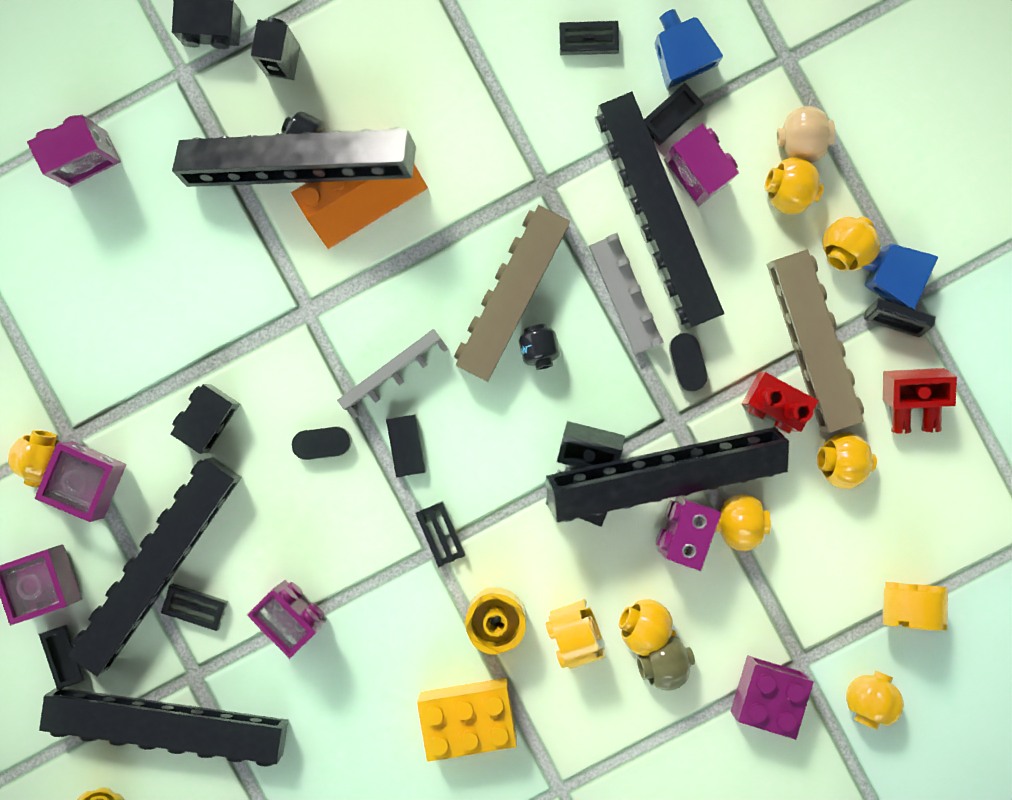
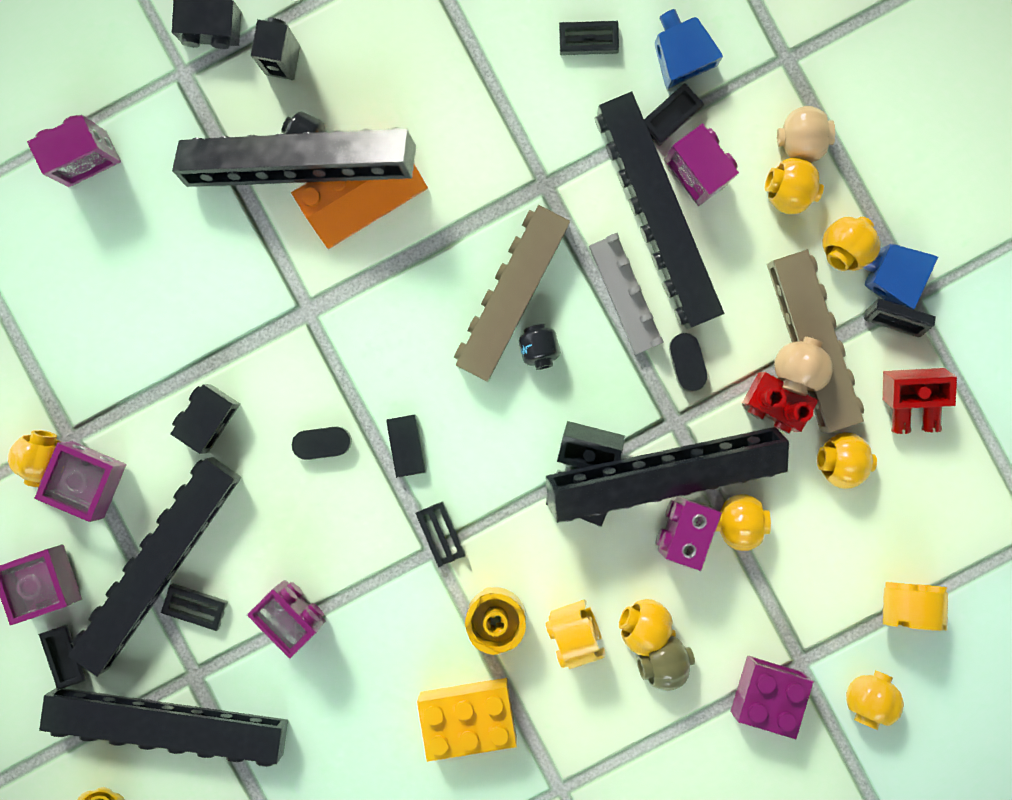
light grey hinge [337,329,449,419] -> none
none -> tan plant [774,337,833,396]

